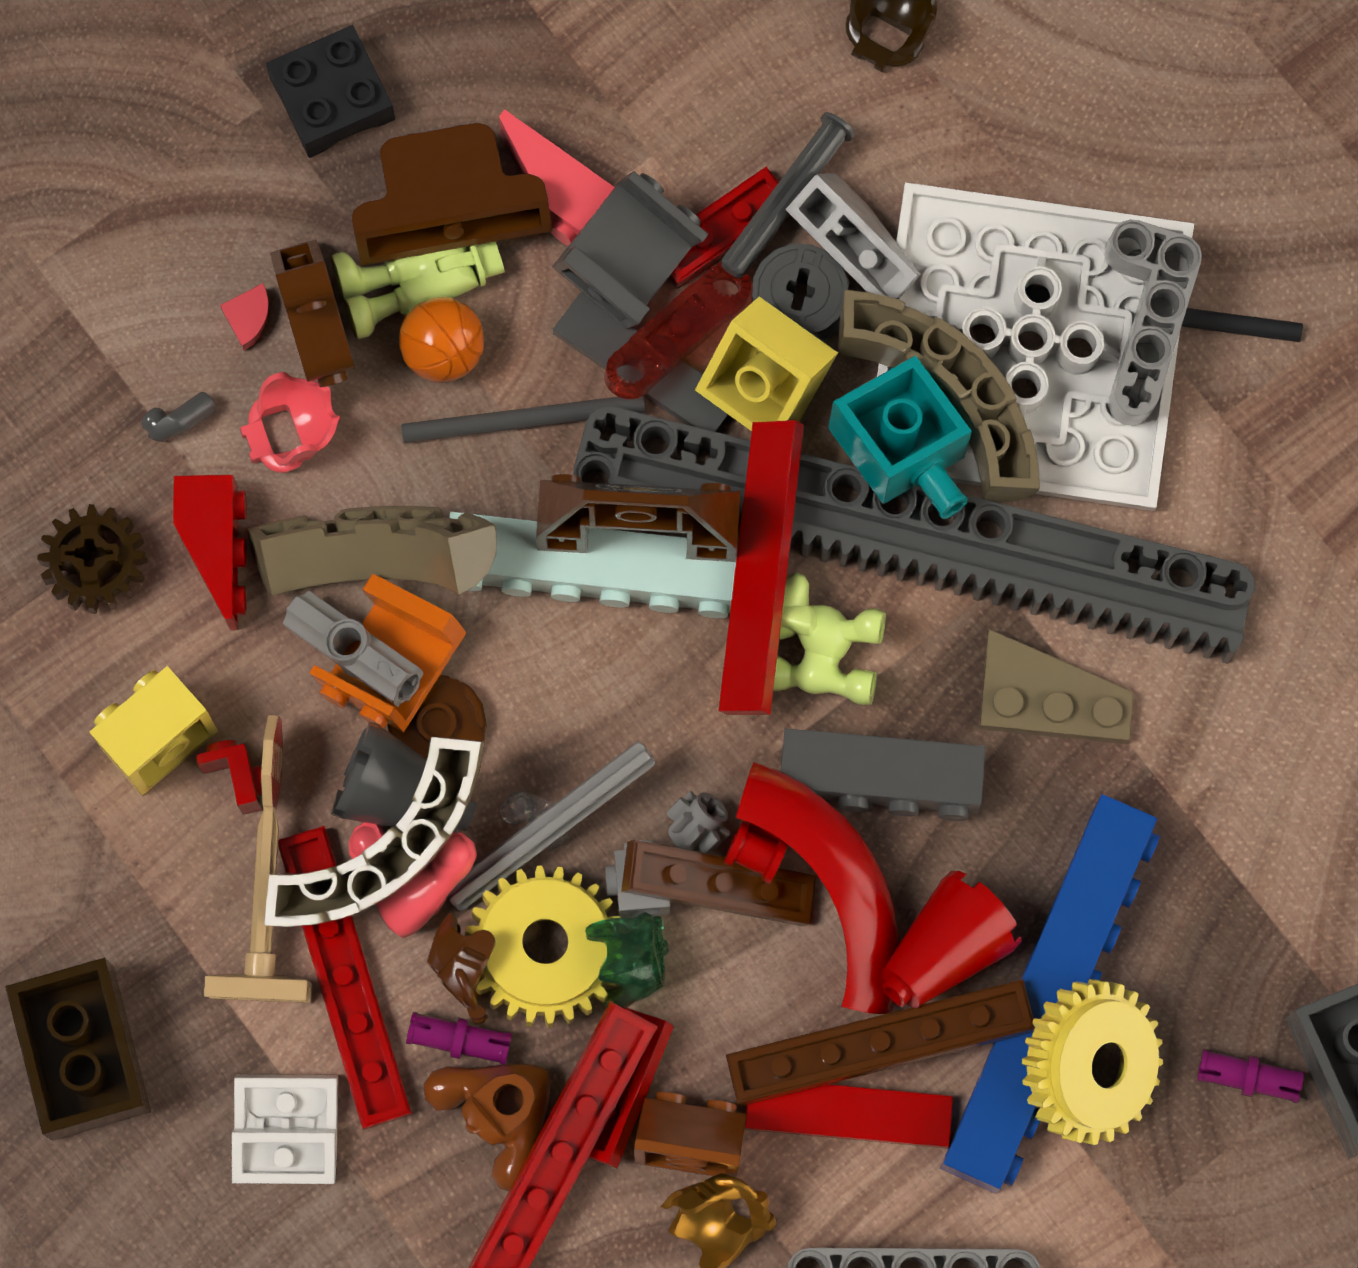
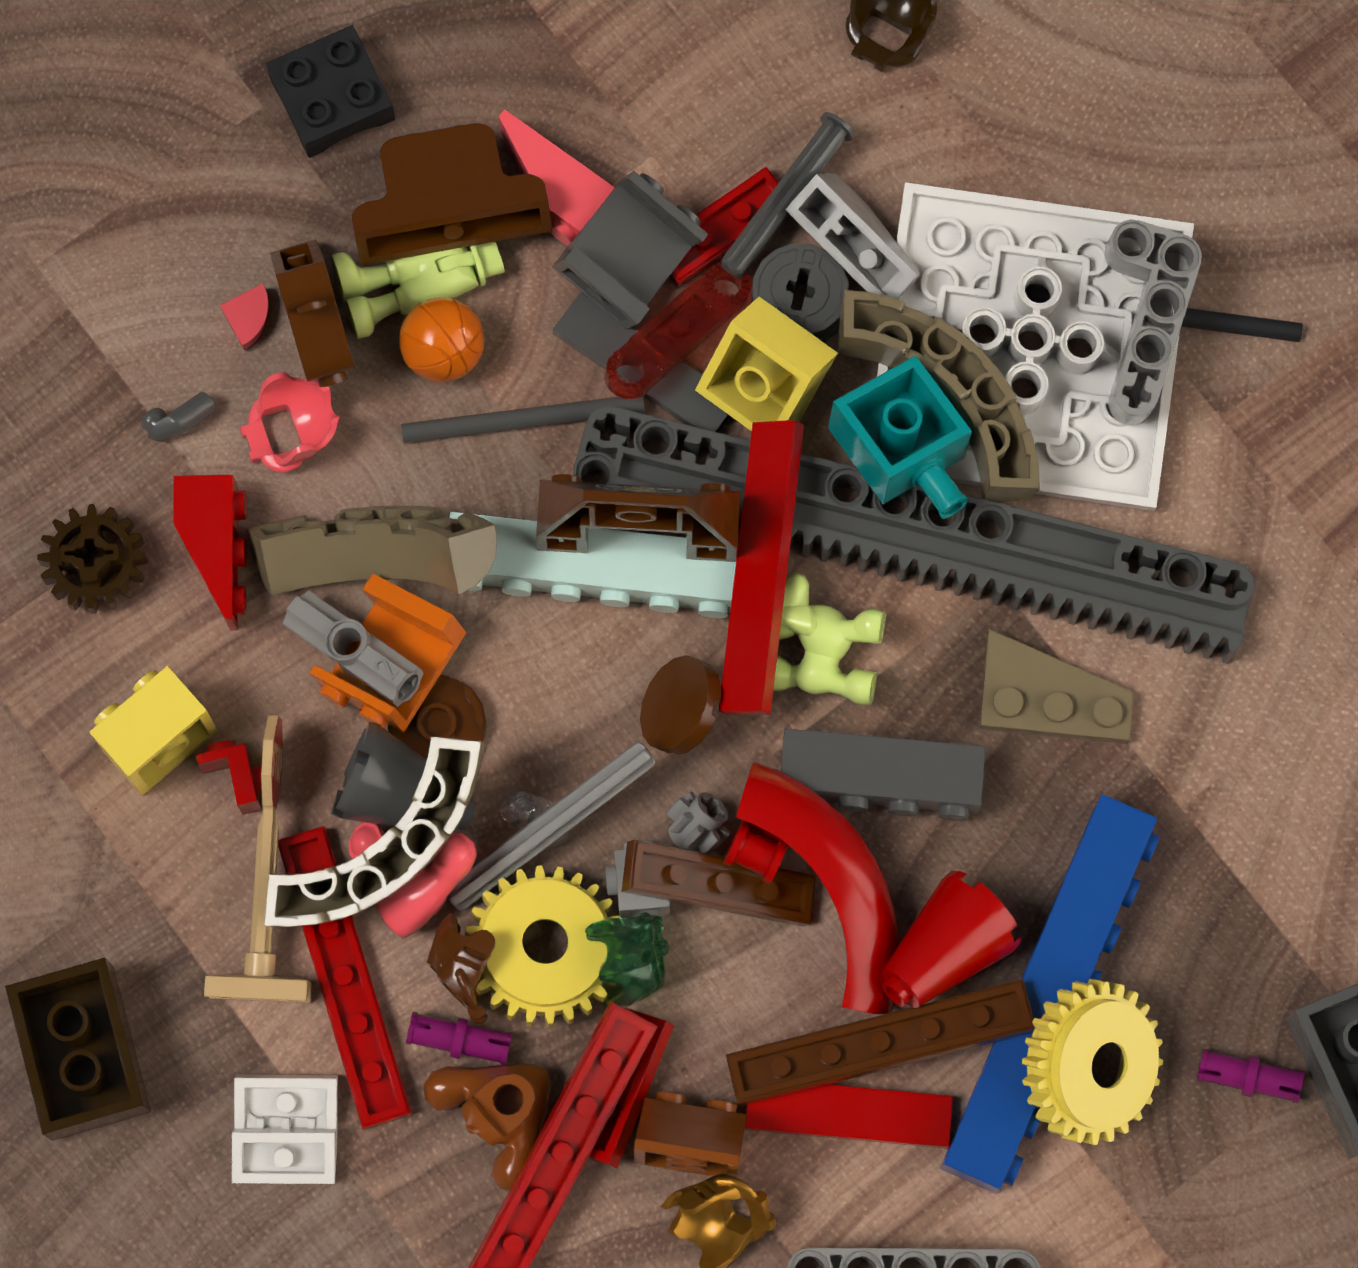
none -> reddish brown tile [640,655,721,755]

